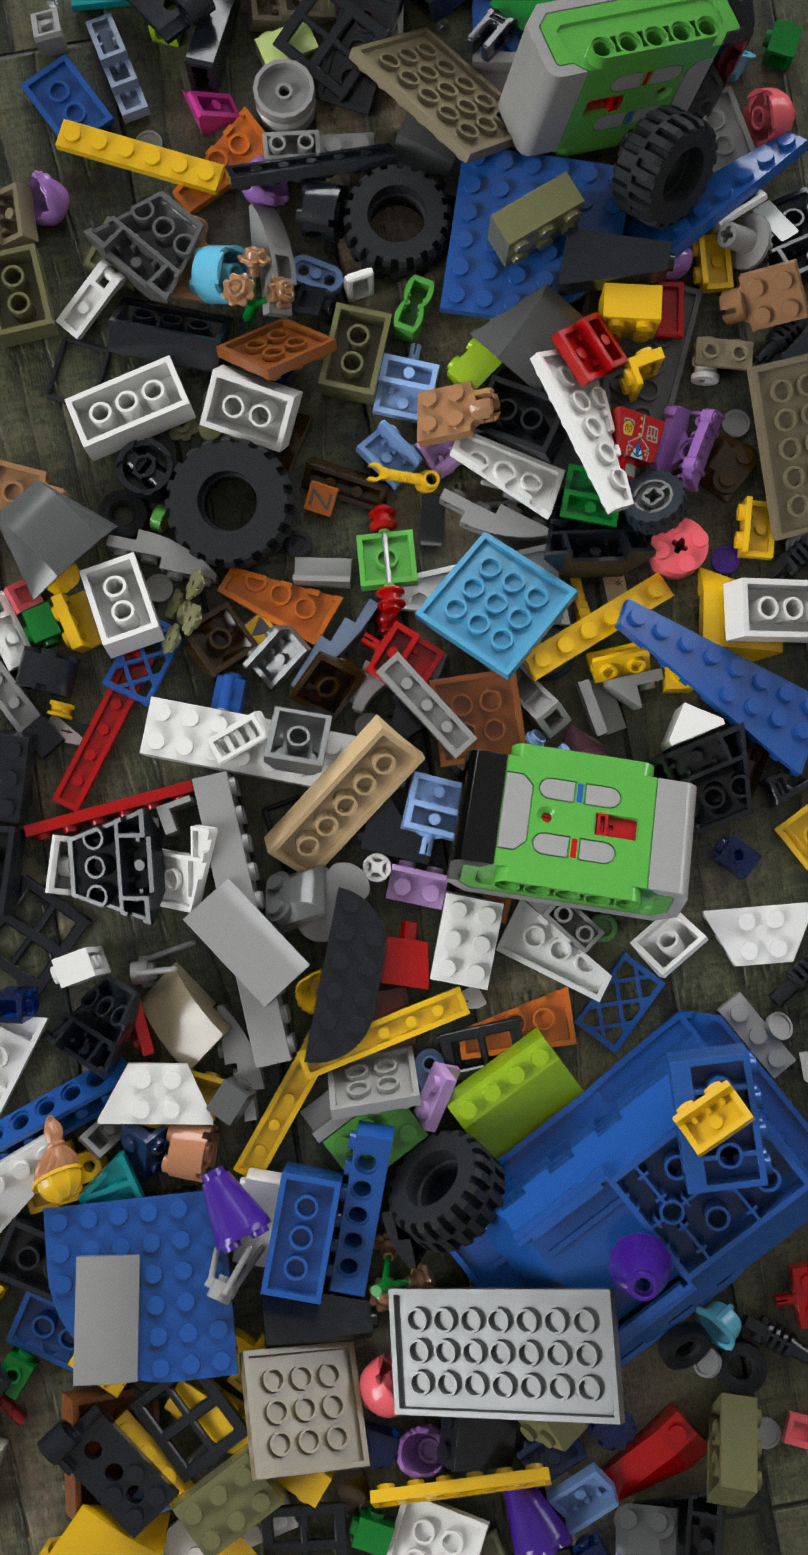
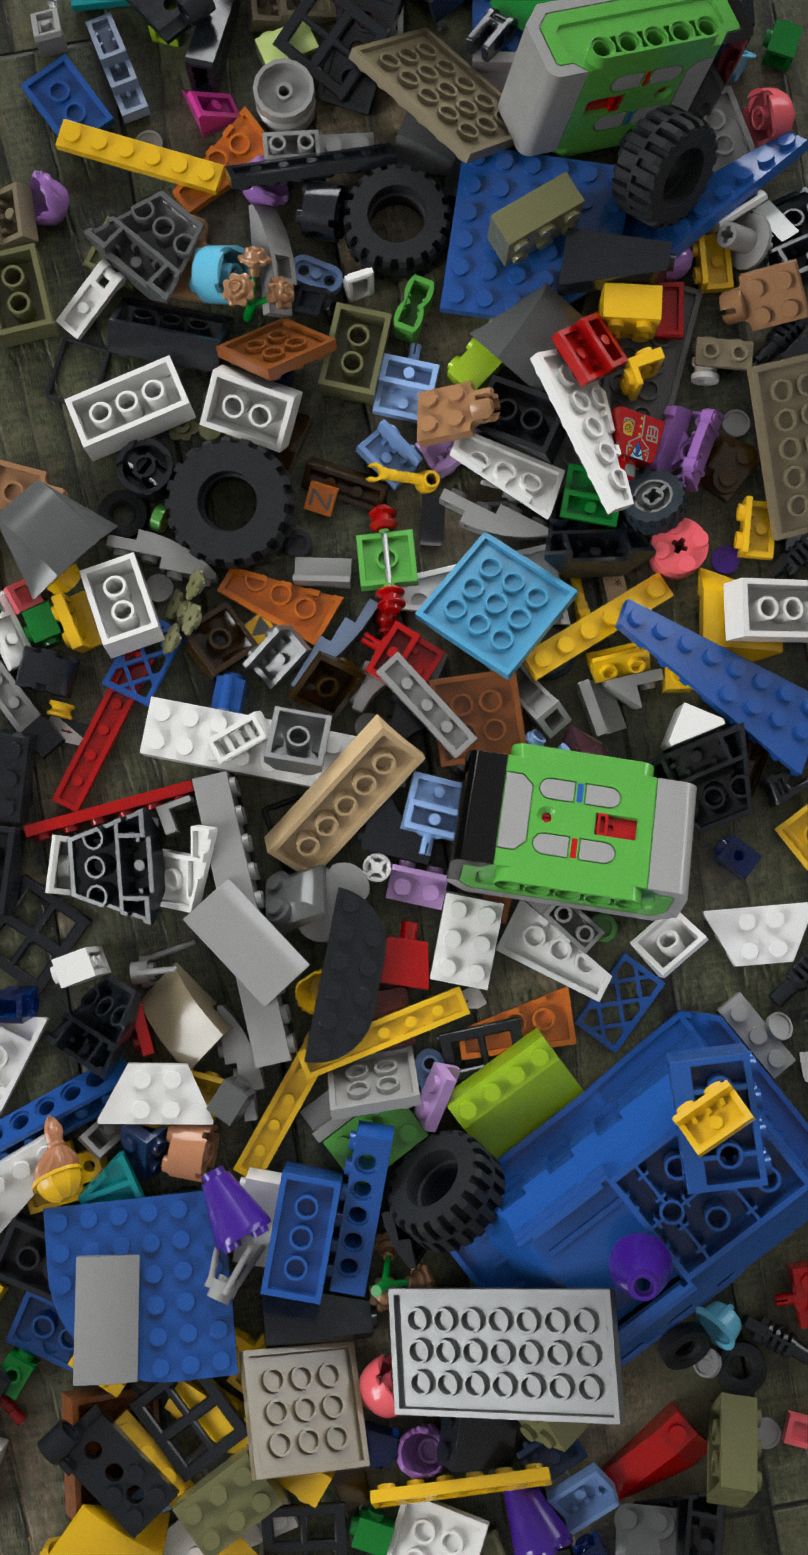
clear blue brick [588,1411,637,1451] -> none

